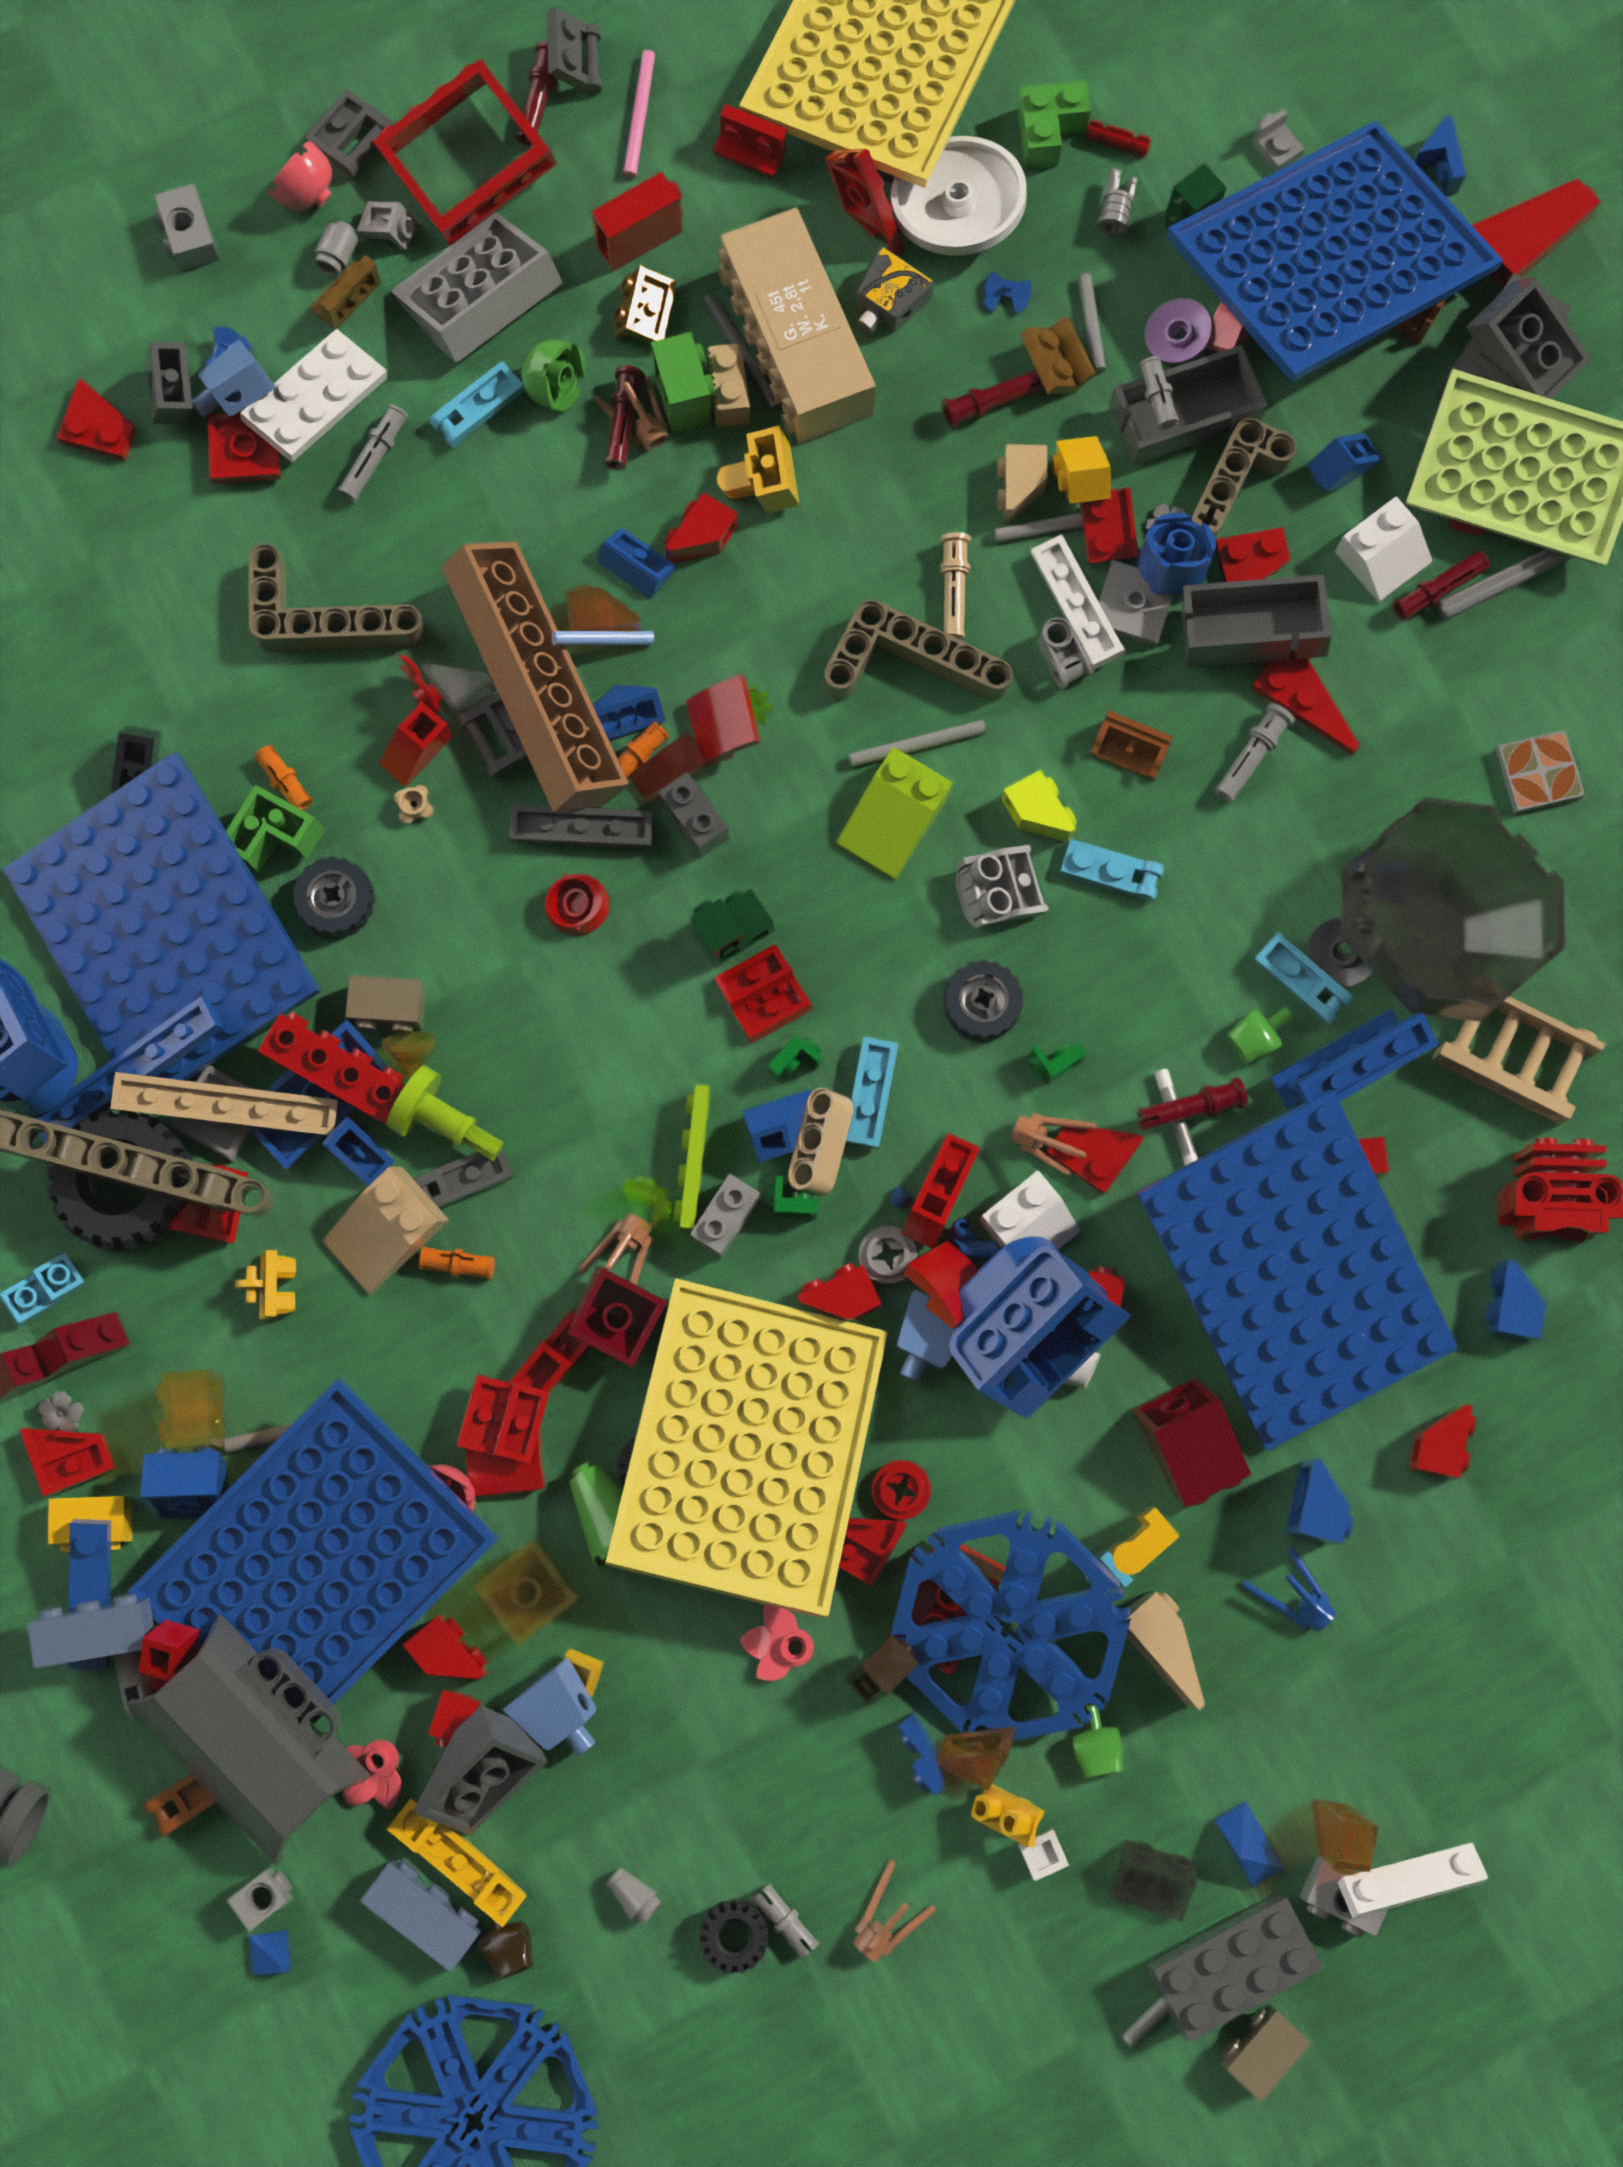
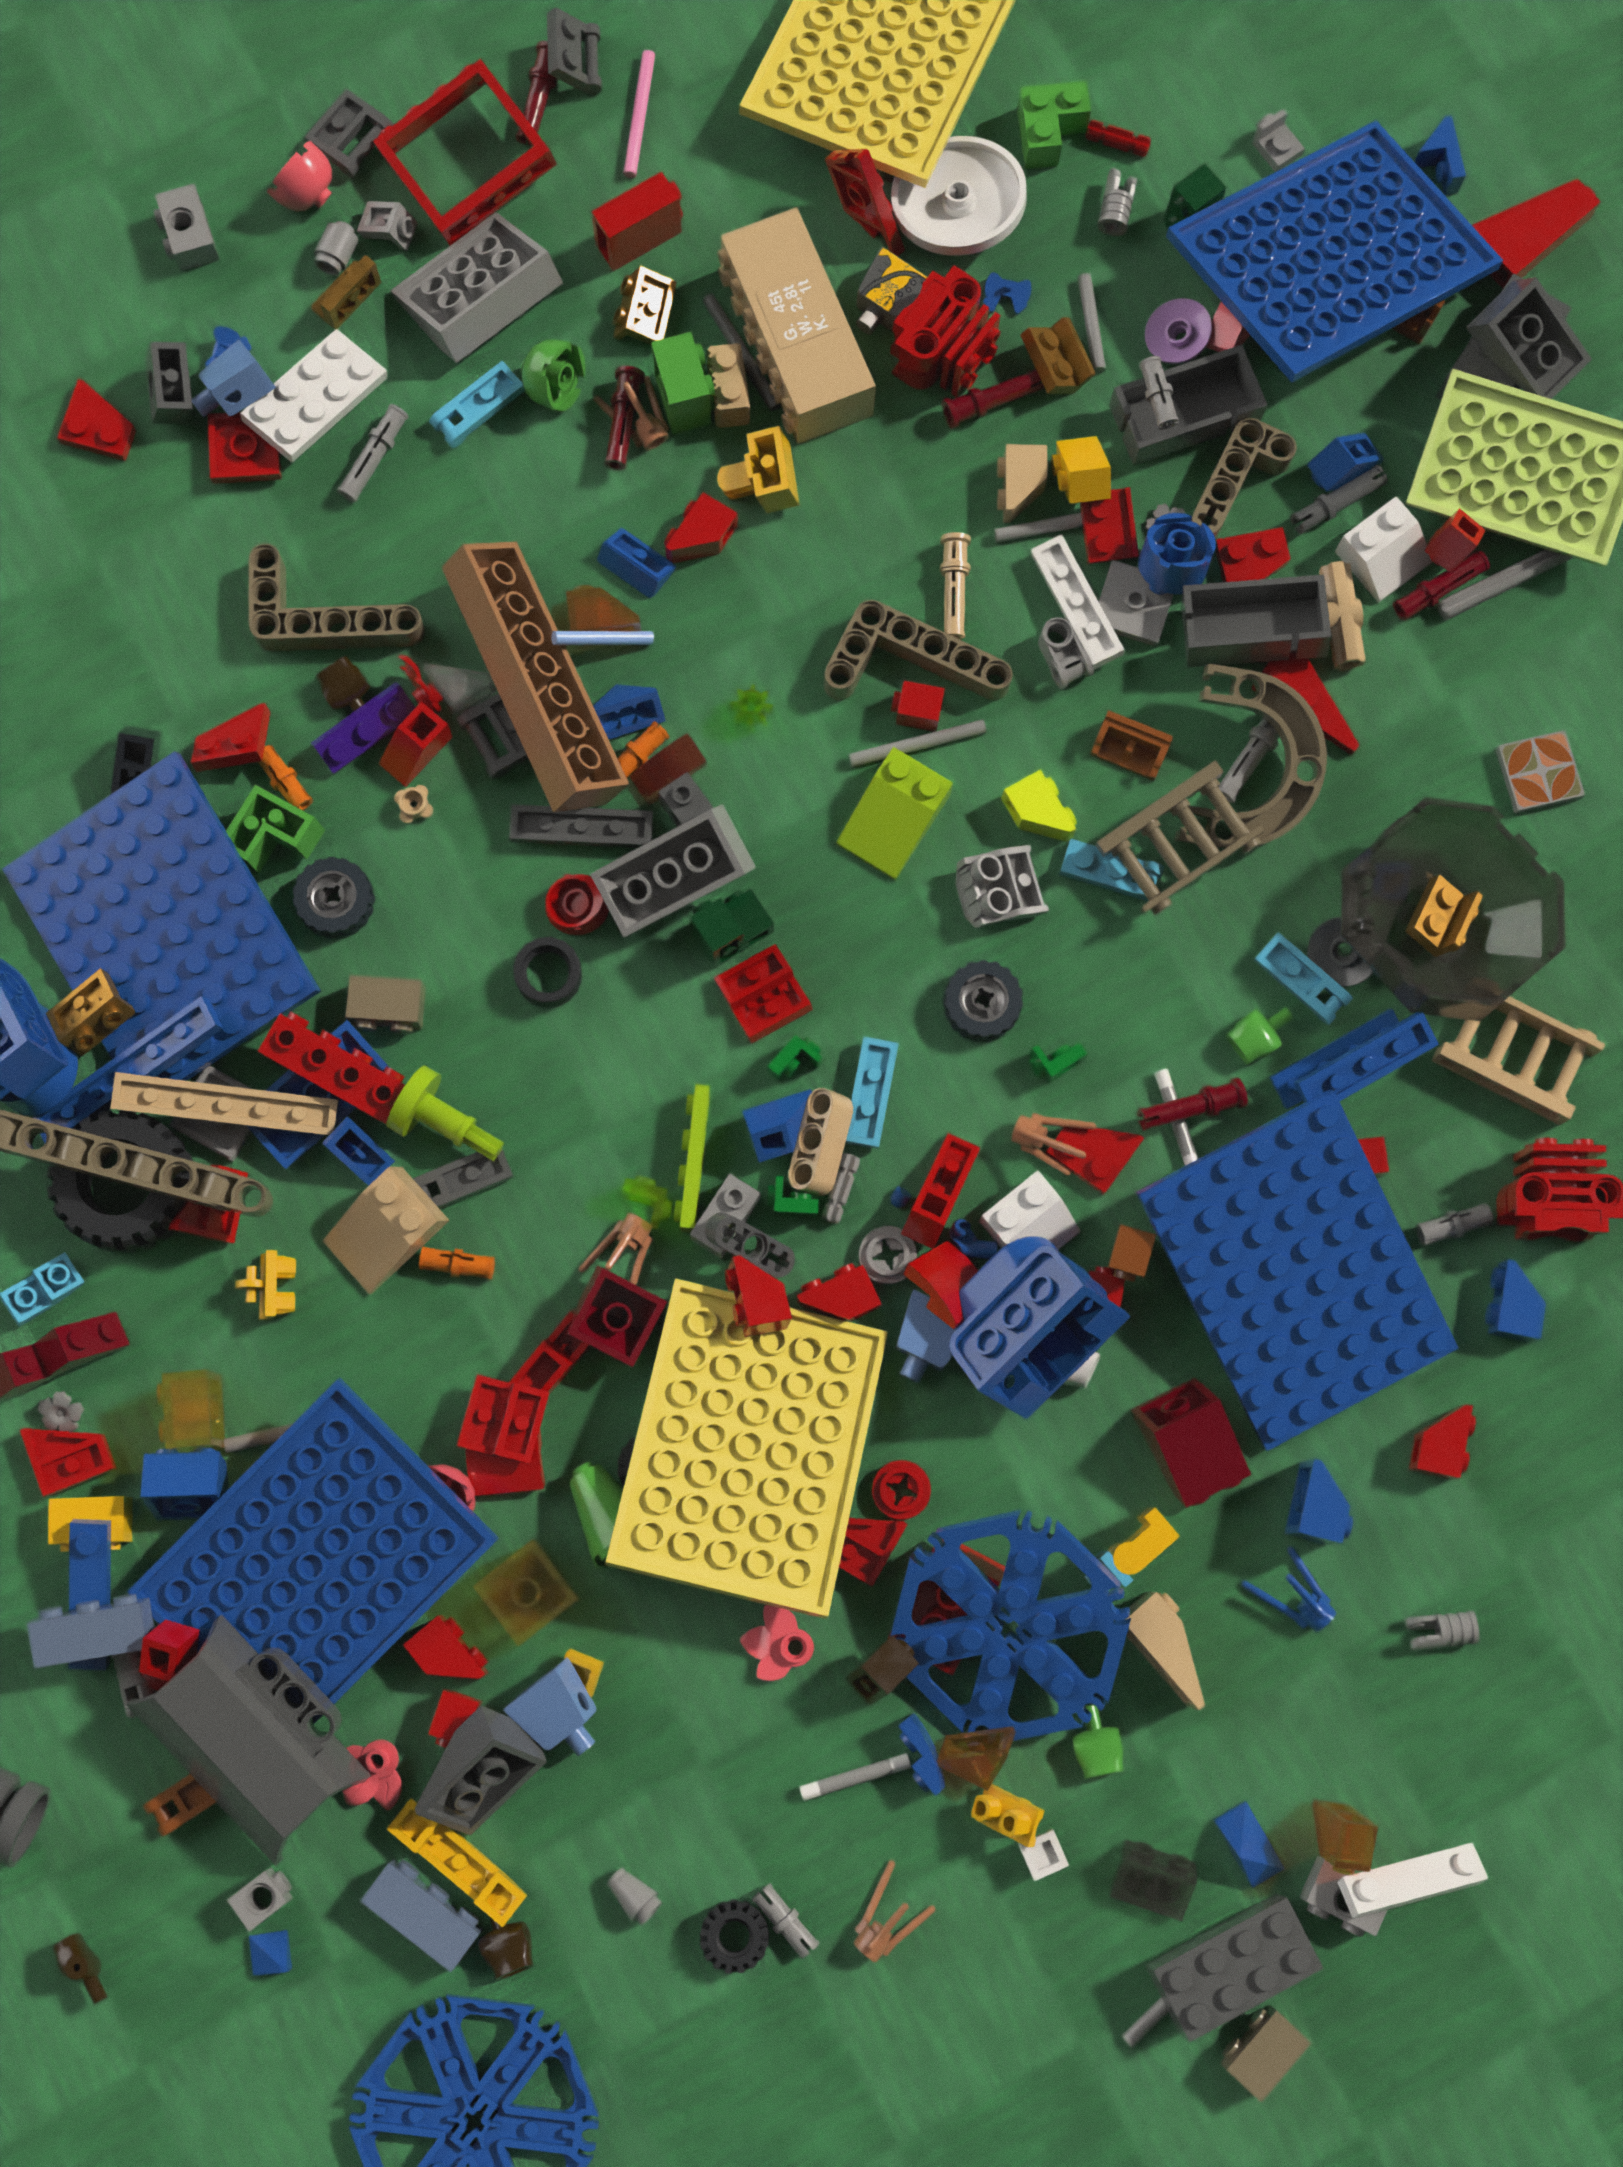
clear yellow piece [382,1031,436,1076] -> none
red slope [686,674,761,768] -> none
red bracket [713,104,787,178] -> none
none -> pearl gold bracket [46,968,135,1056]
none -> dark brown piece [52,1933,108,2005]
none -> red wing [191,703,271,772]
none -> dark purple plate [311,682,415,774]
none -> dark brown piece [316,656,371,712]
none -> black tyre [513,937,582,1008]
none -> light grey brick [590,804,756,937]
none -> dark grey beam [705,1212,795,1278]
none -> red slope [725,1255,792,1337]
none -> light grey bar [799,1753,911,1801]
none -> light grey axle [821,1153,860,1224]
none -> red piece [890,265,1001,398]
none -> red brick [891,680,945,732]
none -> dark tan fence [1096,760,1265,915]
none -> dark orange slope [1108,1224,1156,1282]
none -> dark tan piece [1175,664,1327,849]
none -> dark grey pin [1290,465,1388,534]
none -> tan piece [1319,561,1366,671]
none -> pearl gold bracket [1405,874,1483,957]
none -> light grey hinge [1405,1610,1479,1651]
none -> light grey pin [1416,1203,1493,1246]
none -> red brick [1424,508,1486,573]

